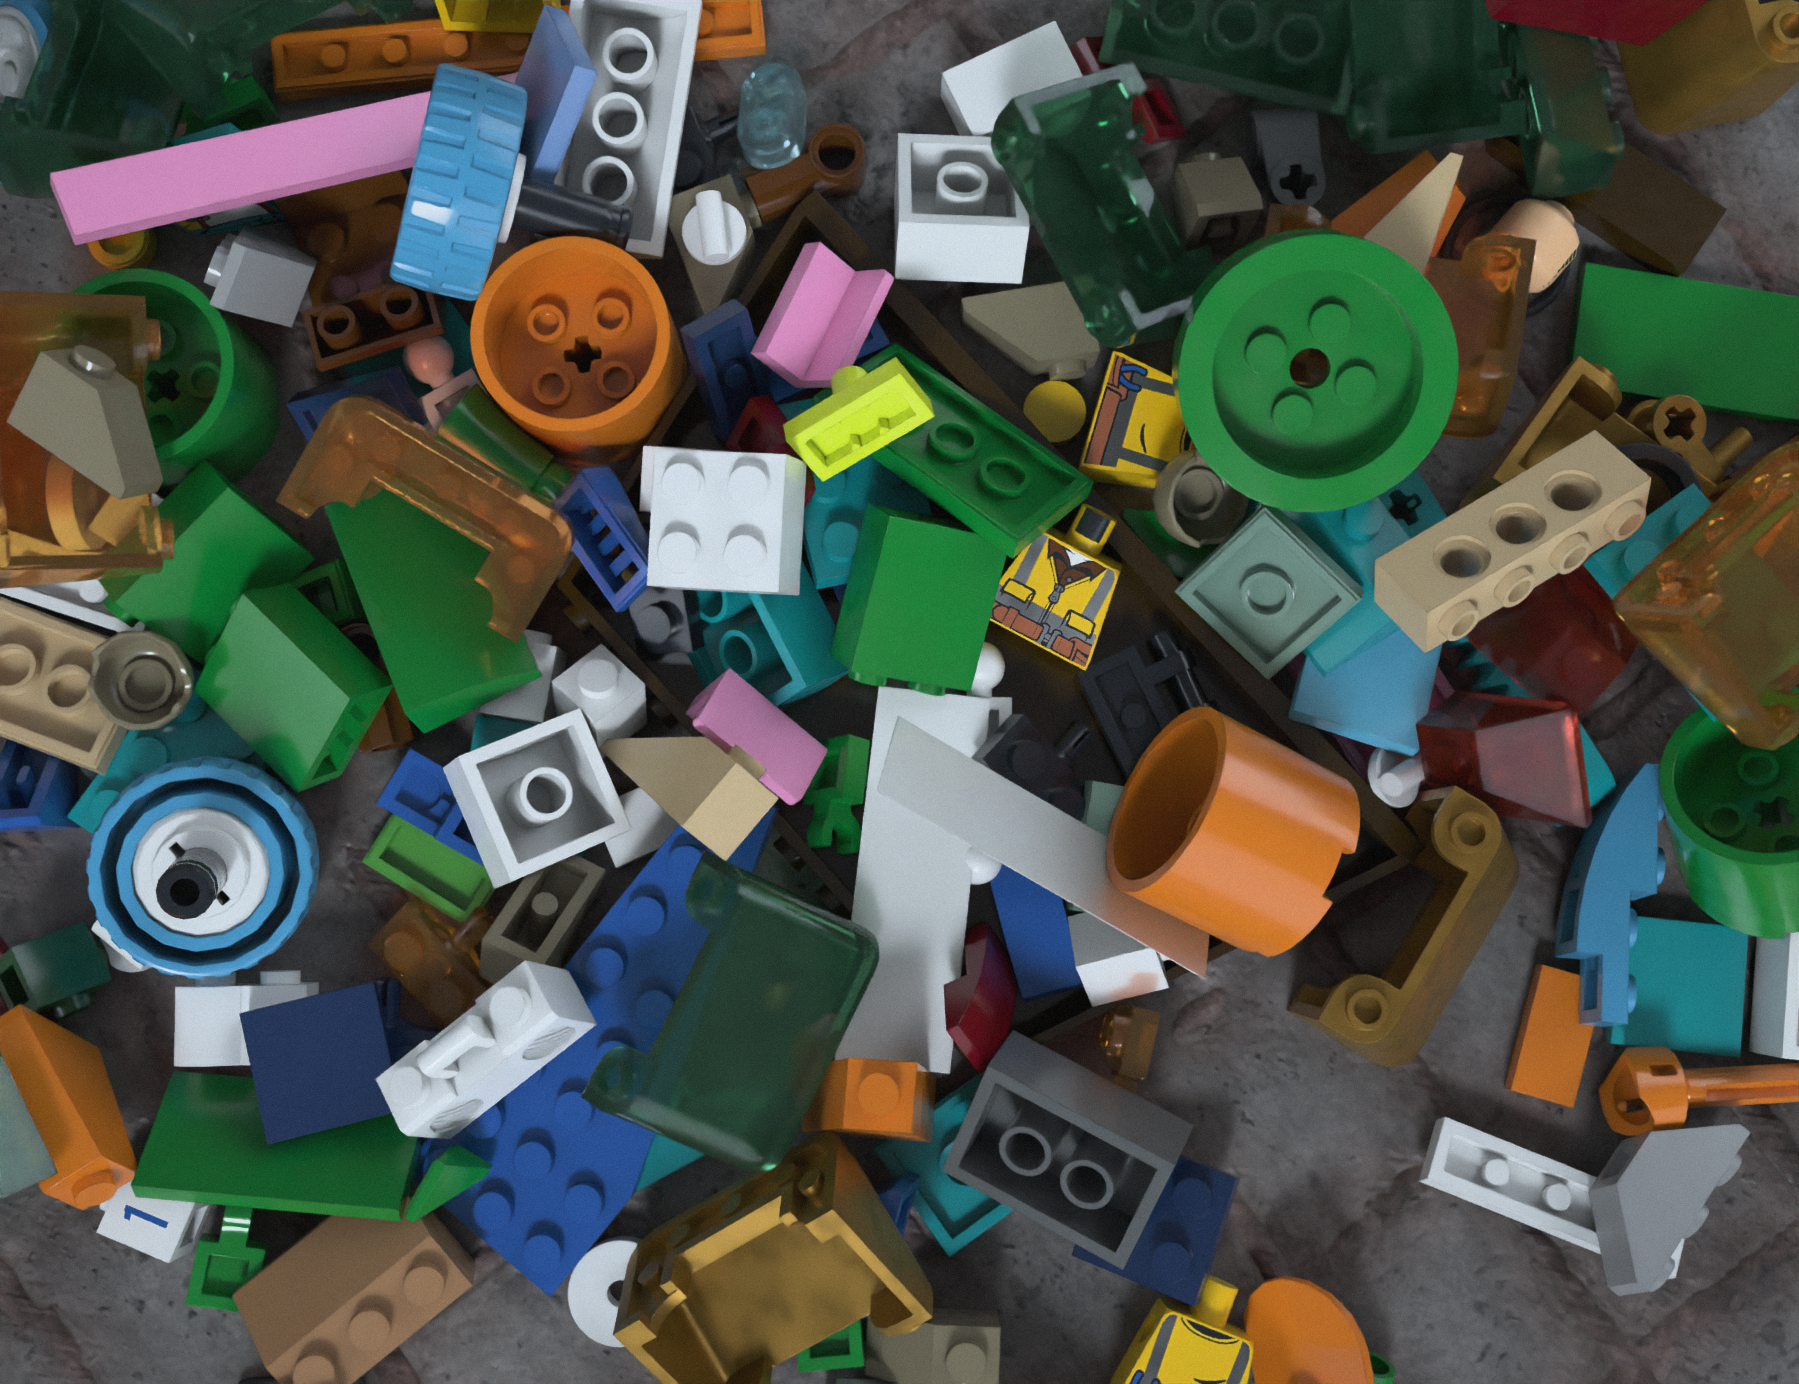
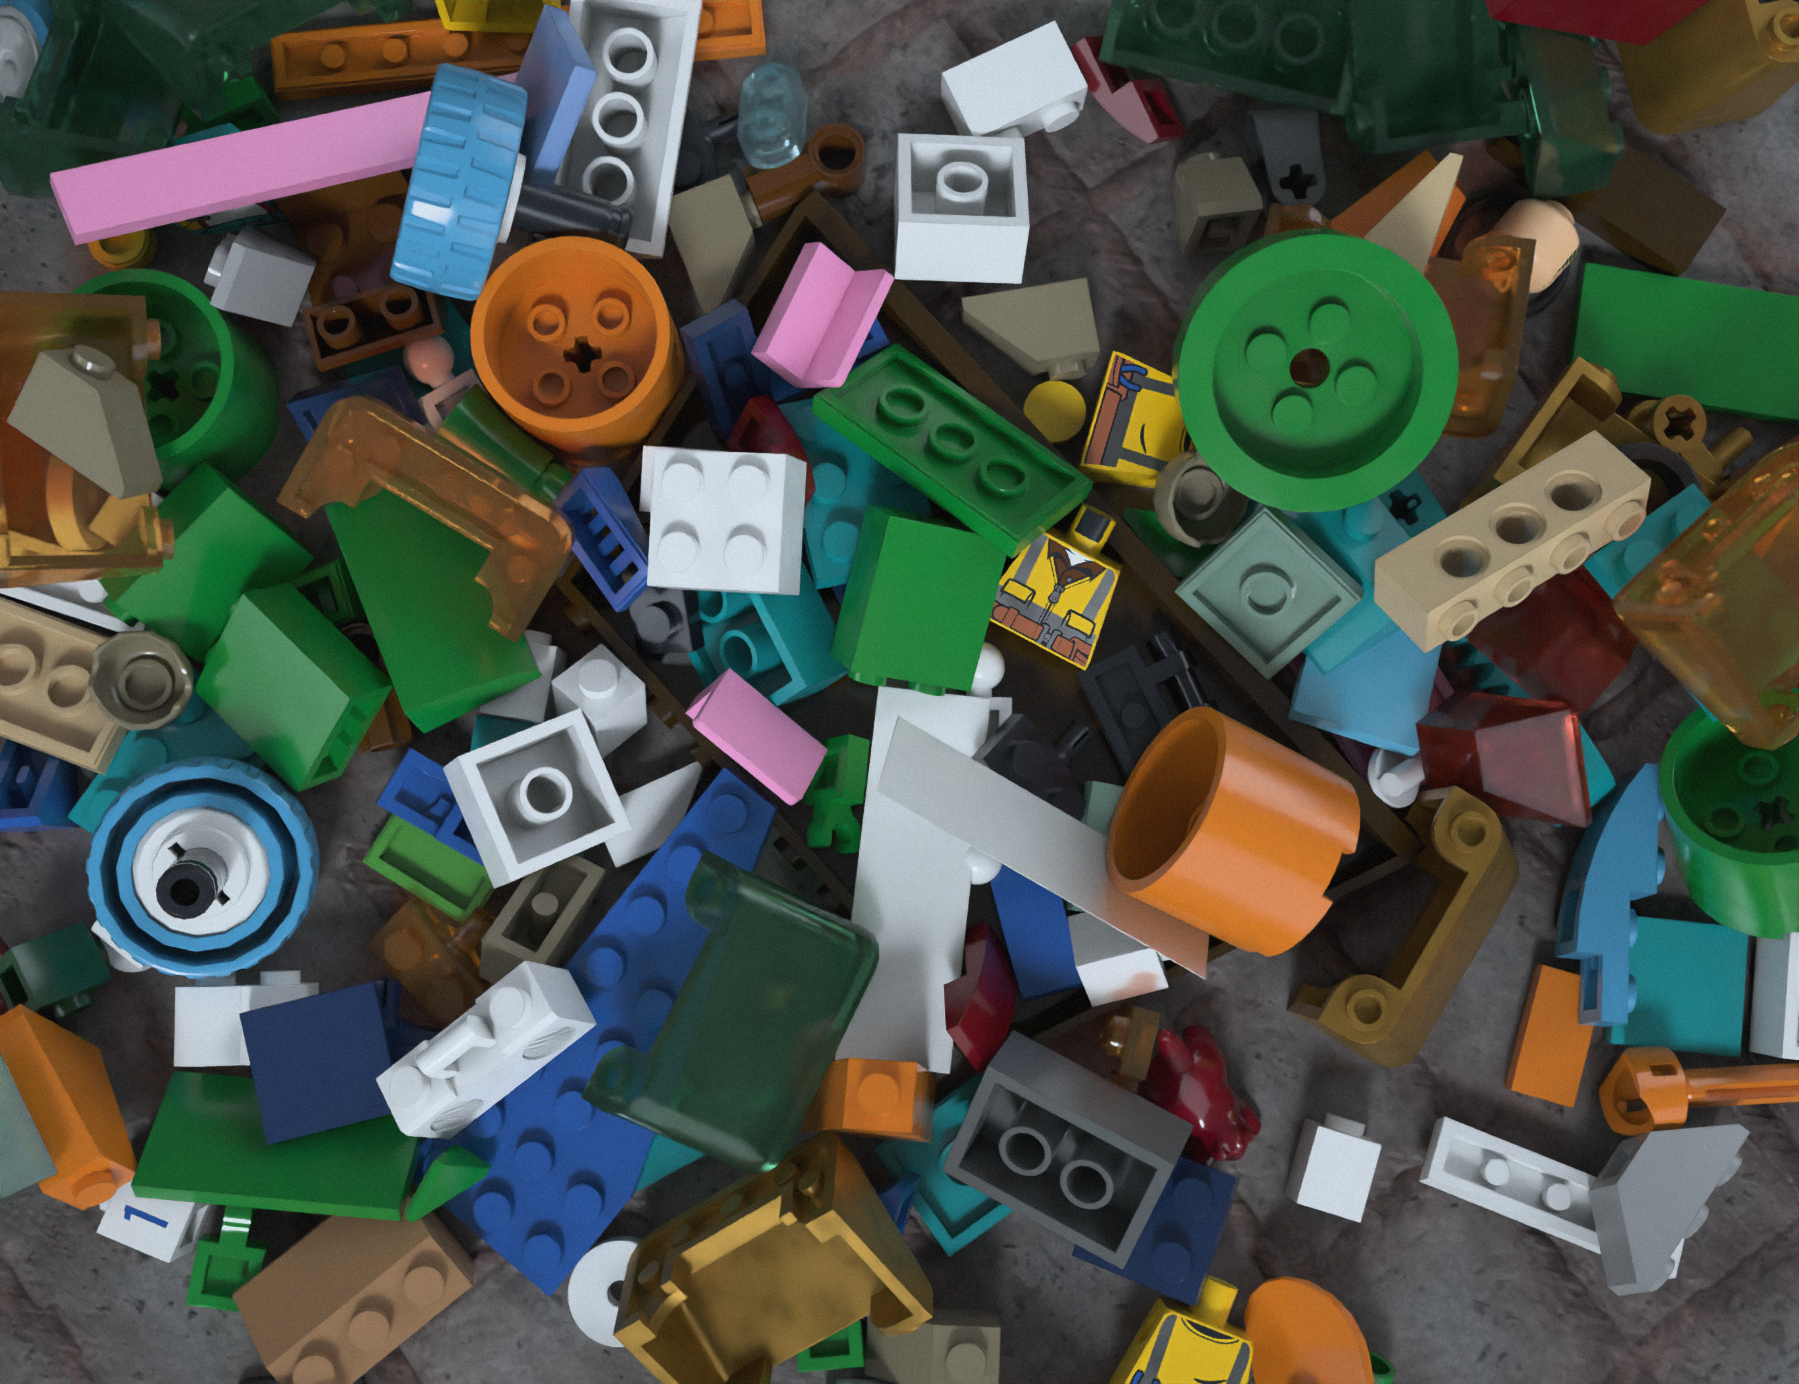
tan slope [599,737,779,861] -> none
white plate [682,190,747,265] -> none
neon yellow tile [783,357,935,482] -> none
clear green windscreen [991,61,1220,348] -> none
none -> dark red animal [1132,1025,1262,1166]
none -> white brick [1284,1113,1382,1223]

